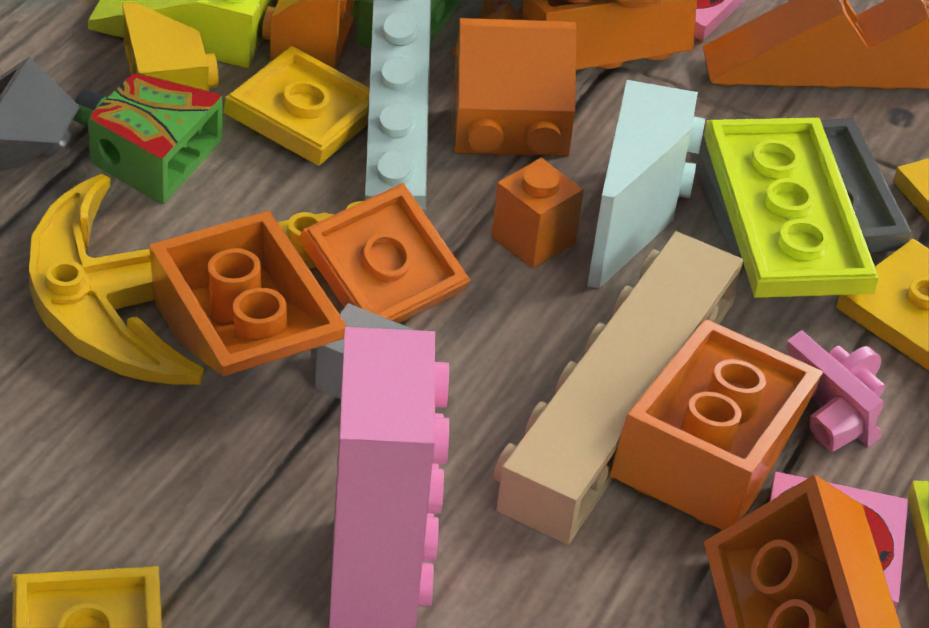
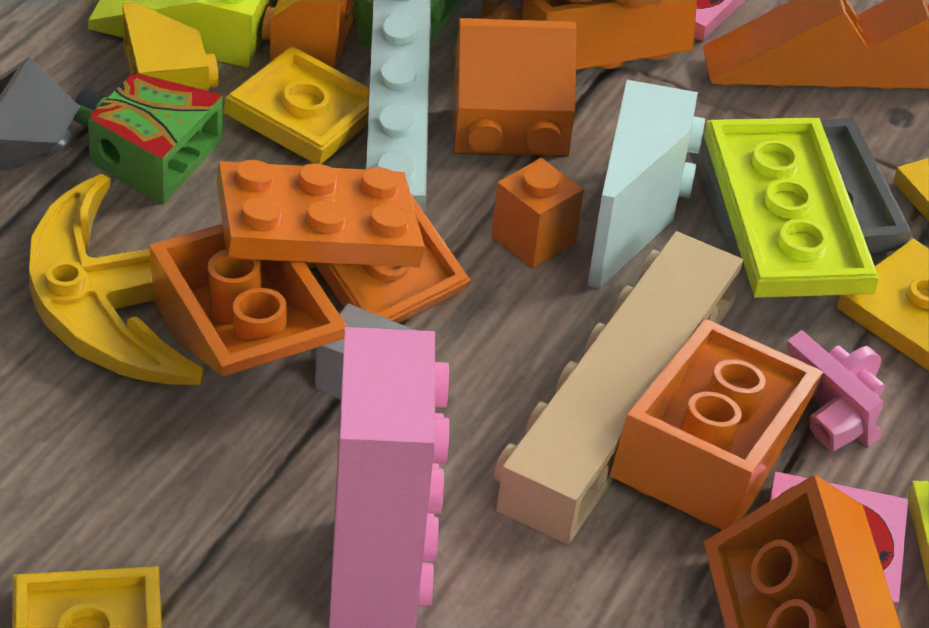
none -> orange plate [216,160,425,267]

